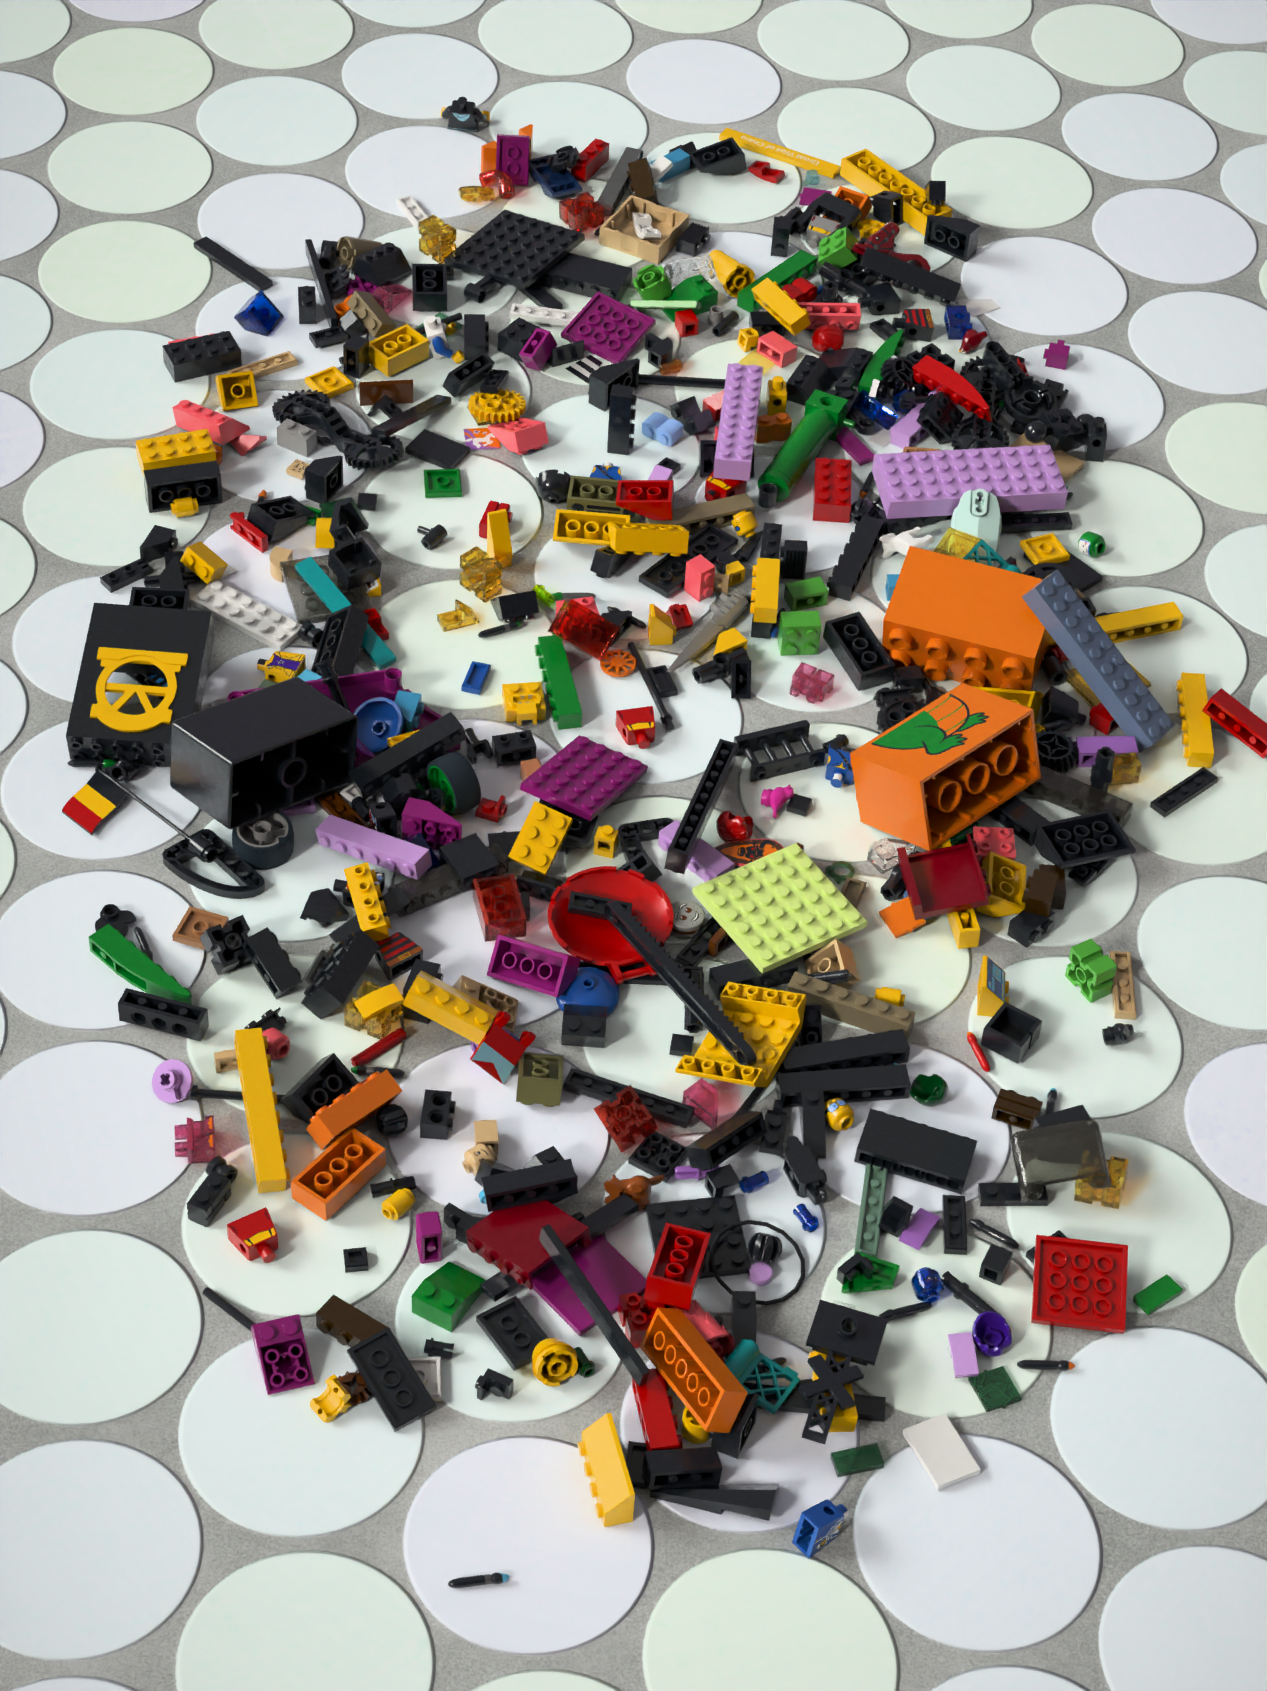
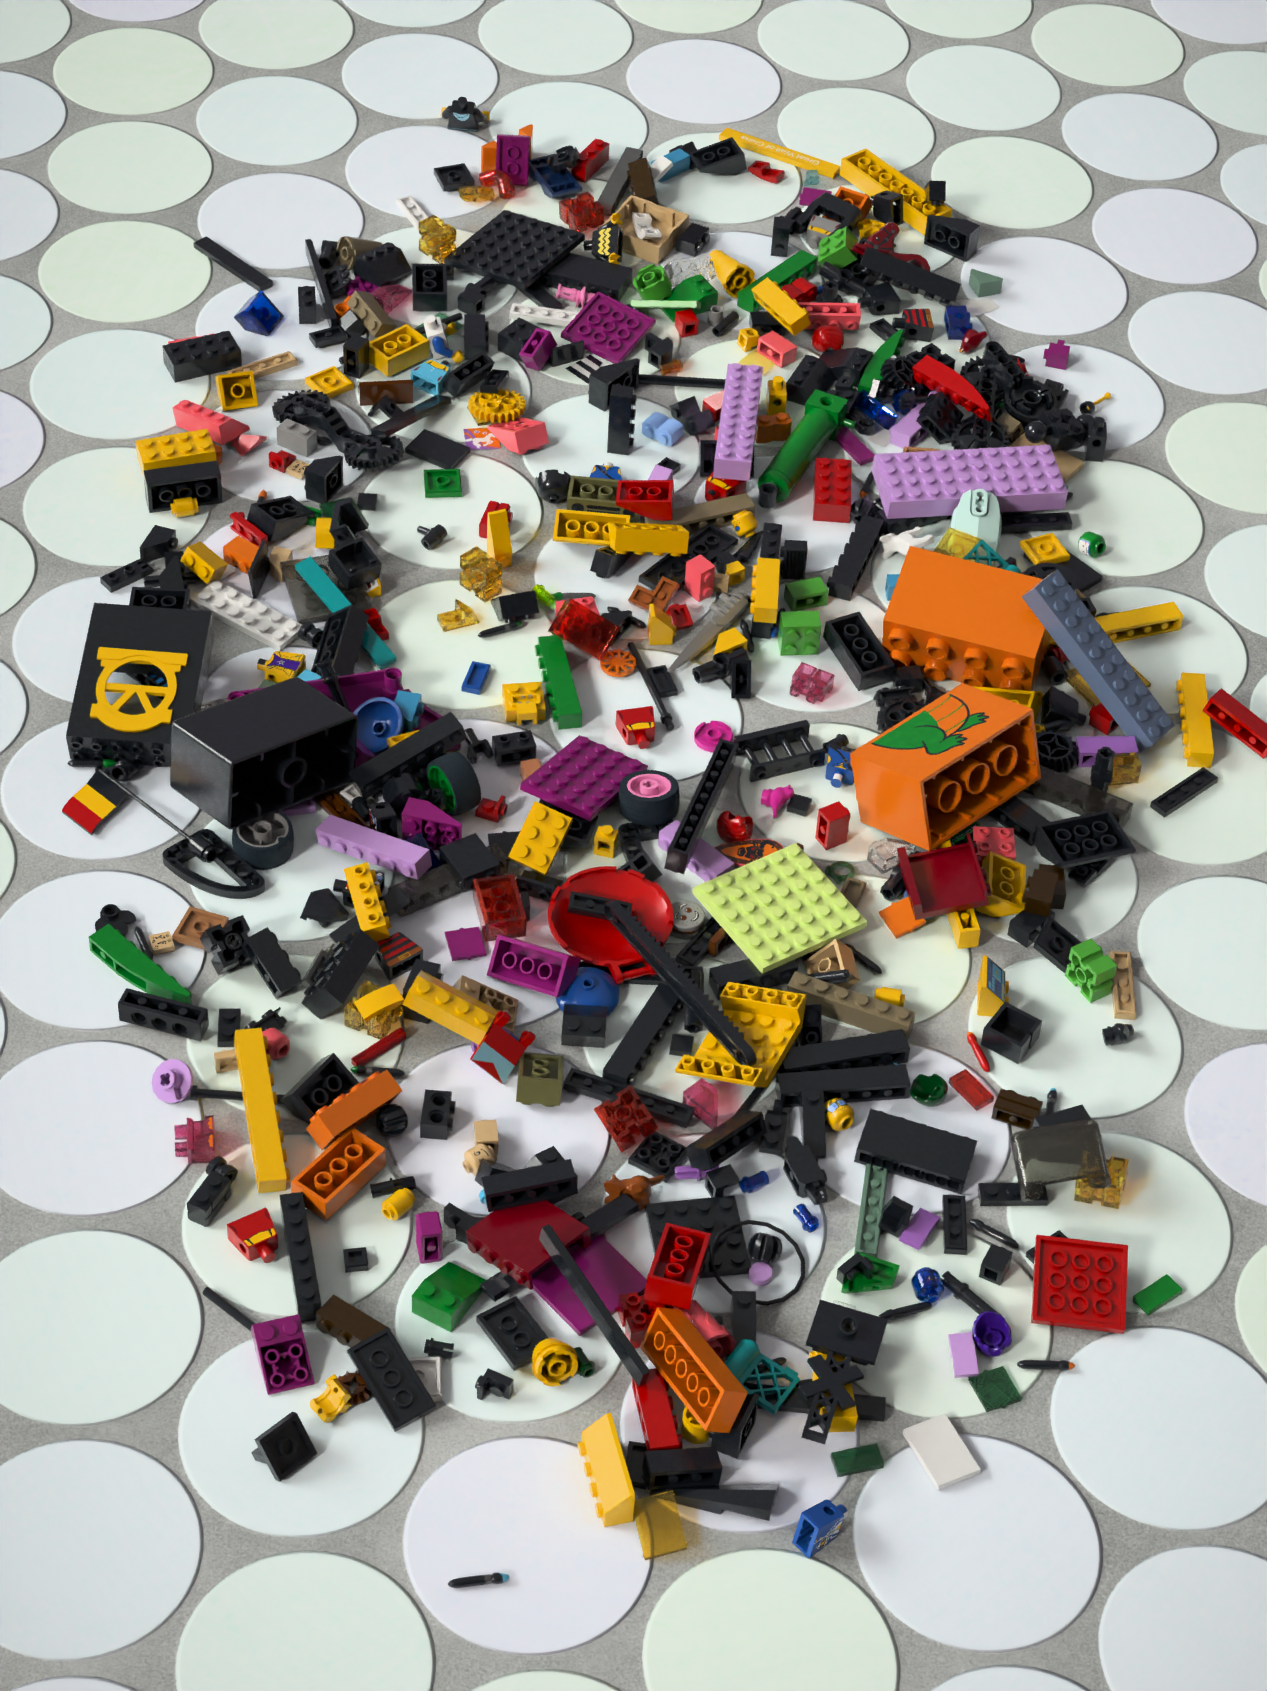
none -> tan tile [149,931,175,955]
none -> black plate [217,1008,241,1047]
none -> orange piece [223,536,259,574]
none -> black piece [248,541,270,599]
none -> black bracket [251,1412,317,1481]
none -> red bracket [269,450,296,473]
none -> black brick [280,1192,321,1322]
none -> medium azure torso [411,359,451,396]
none -> black plate [433,163,475,192]
none -> magenta piece [445,927,486,961]
none -> black brick [457,288,485,314]
none -> bright pink piece [556,284,609,309]
none -> black torso [583,213,623,265]
none -> black brick [602,983,684,1086]
none -> black wheel [619,770,680,826]
none -> dark orange plate [628,576,680,612]
none -> clear yellow piece [634,1490,688,1560]
none -> dark pink tile [694,720,733,752]
none -> black piece [740,619,755,653]
none -> red brick [815,801,851,850]
none -> black piece [845,943,882,974]
none -> clear red tile [948,1069,994,1111]
none -> sand green slope [969,269,1003,298]
none -> dark tan brick [997,412,1024,443]
none -> black tile [1033,916,1081,973]
none -> black hinge [1080,392,1111,414]

